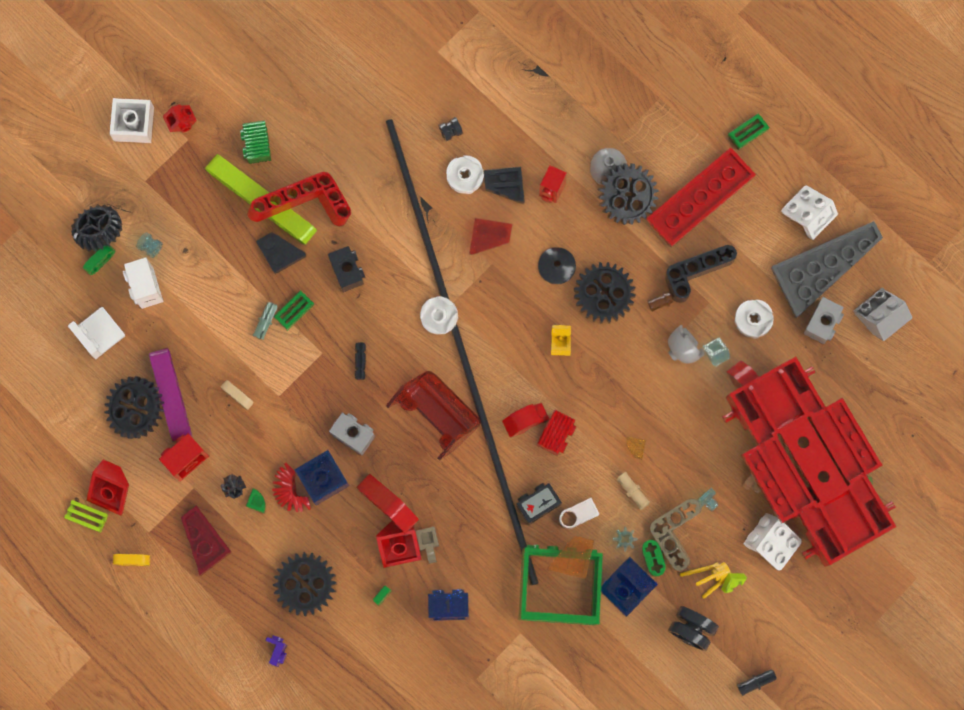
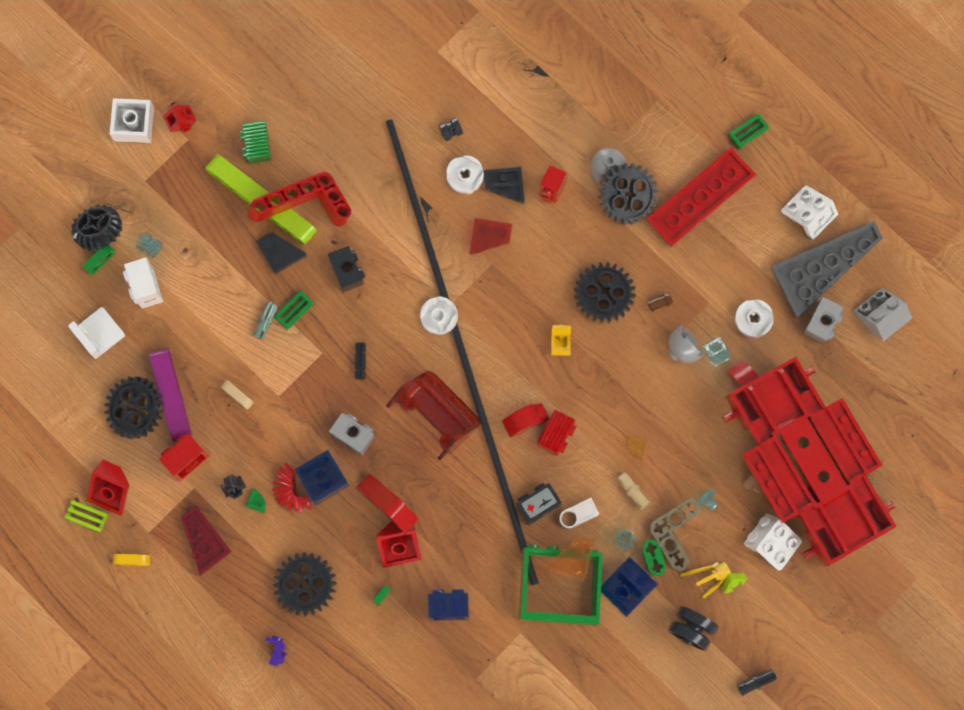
dark tan plate [416,527,439,564] -> none
black dish [538,247,576,284] -> none
black beam [665,245,737,303] -> none

